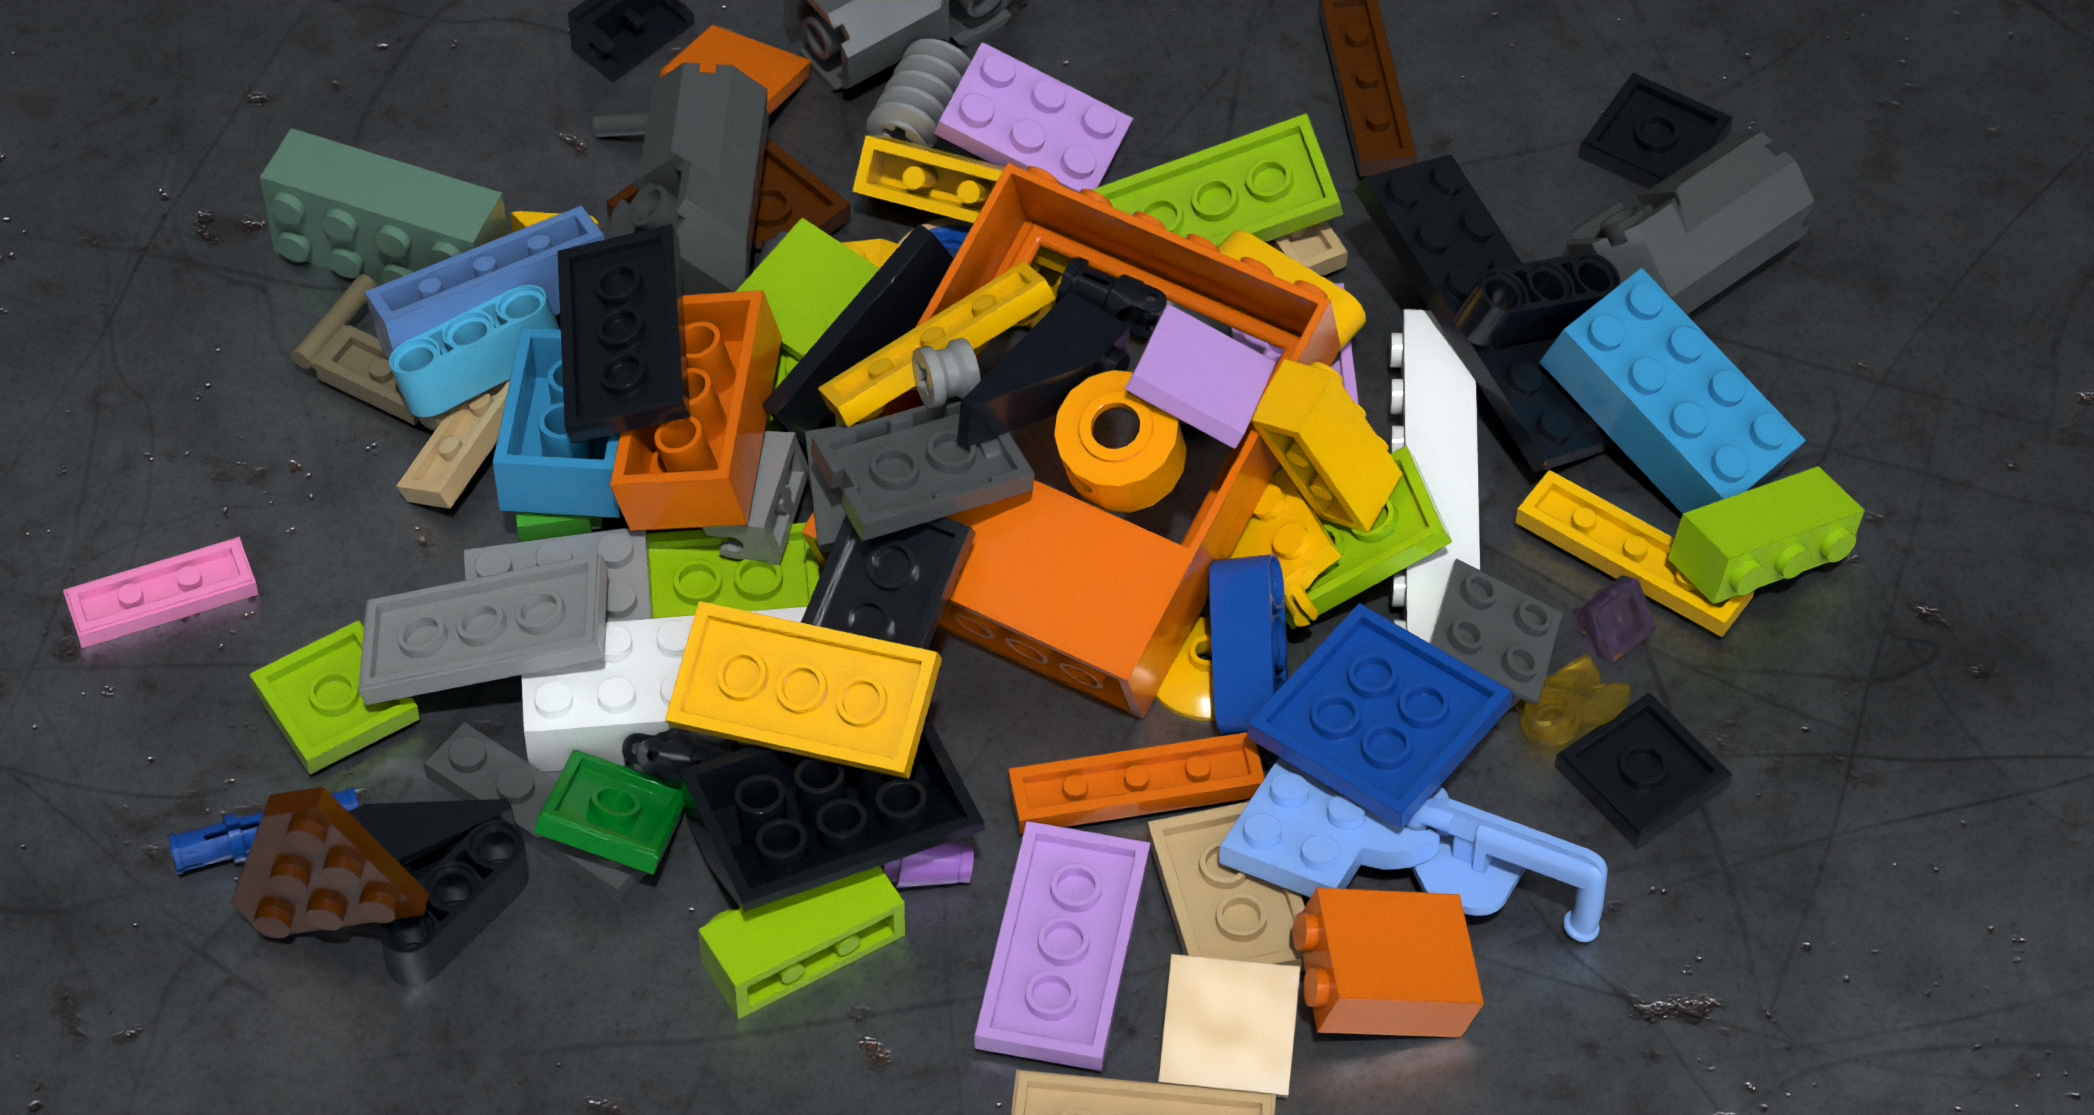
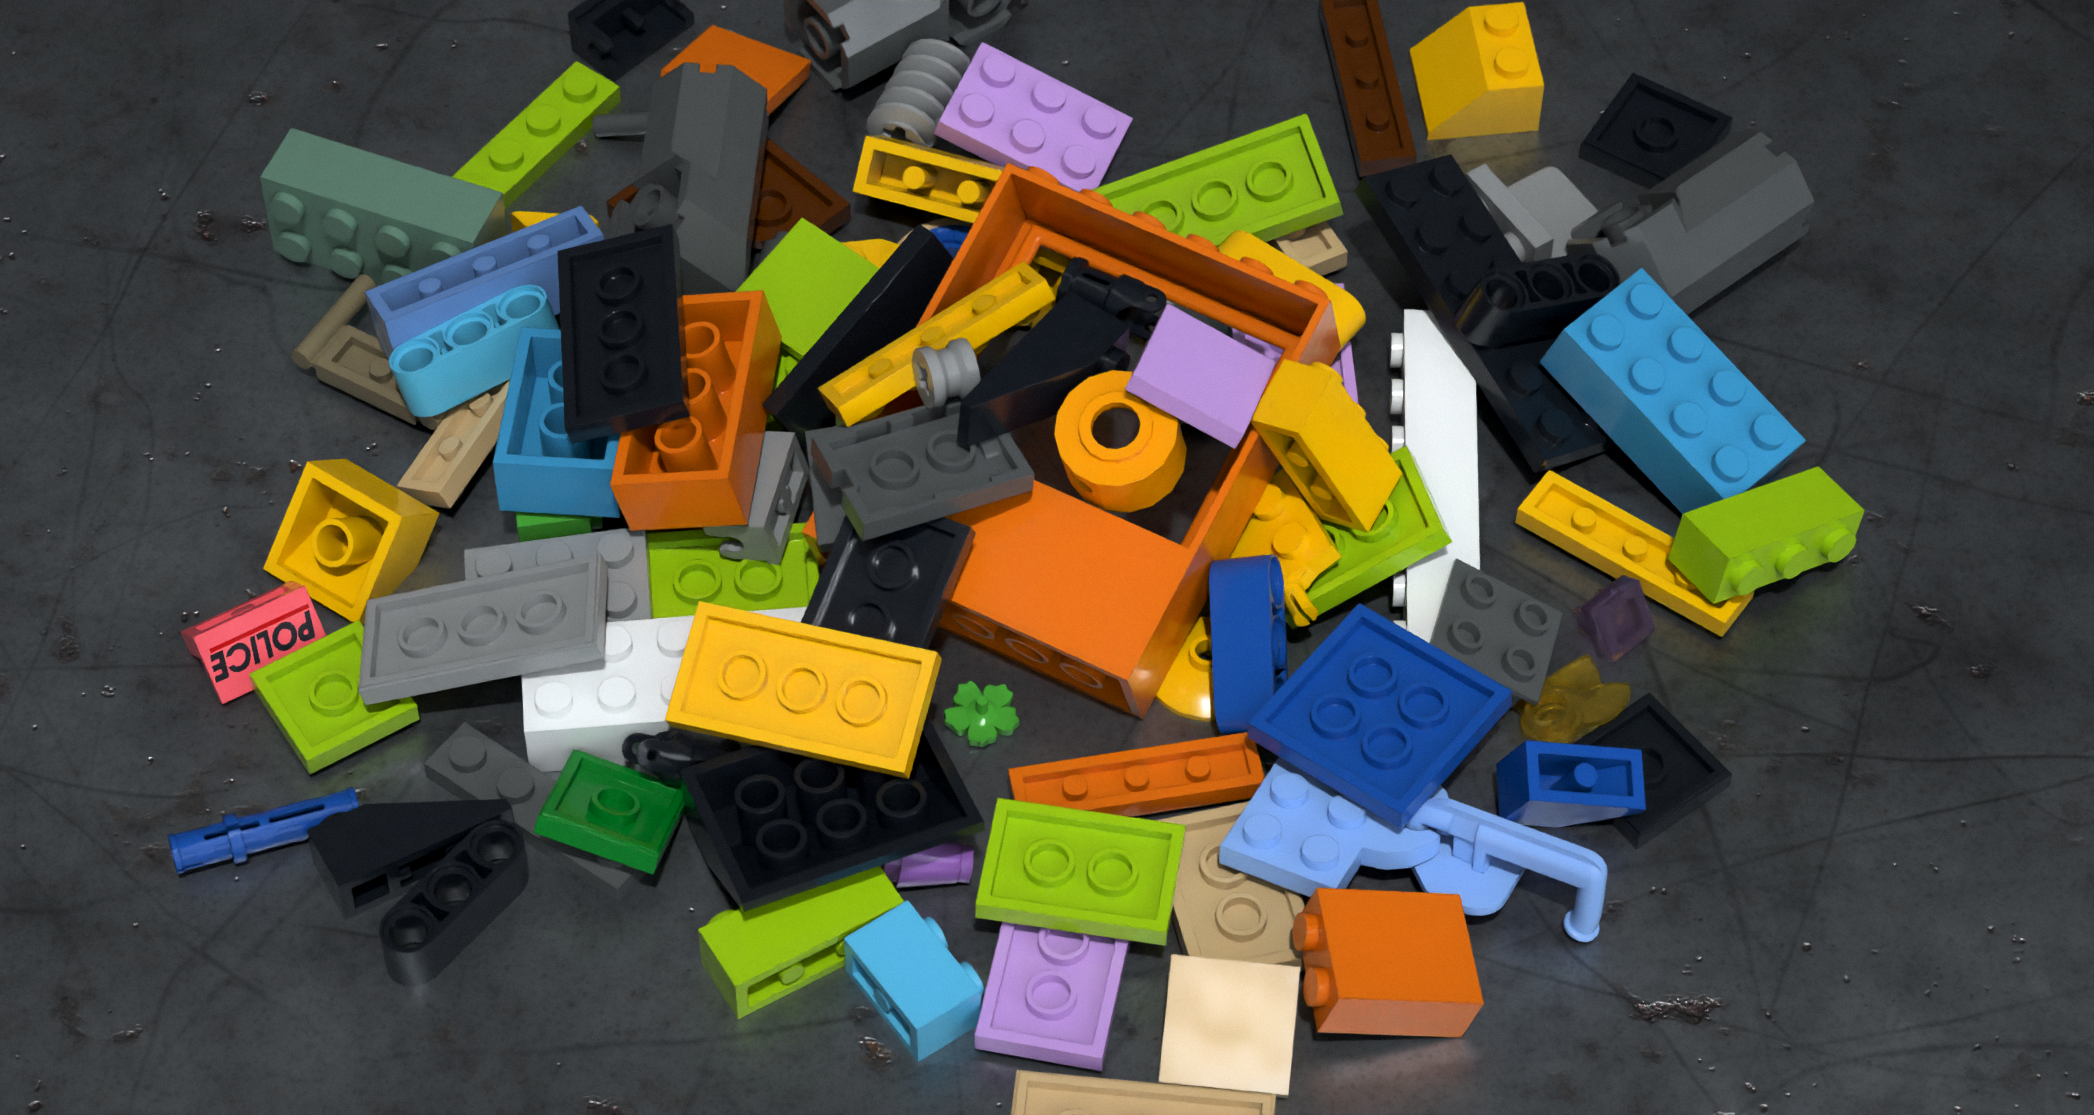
bright pink tile [63,537,259,648] -> none
reddish brown plate [231,787,430,938] -> none
none -> coral panel [181,581,326,704]
none -> yellow slope [263,458,440,624]
none -> lime plate [452,61,621,210]
none -> medium azure brick [844,900,985,1062]
none -> bright green plant [944,681,1020,747]
none -> lime plate [975,798,1186,946]
none -> yellow slope [1409,2,1544,141]
none -> light grey bracket [1466,164,1599,263]
none -> blue slope [1496,740,1646,828]

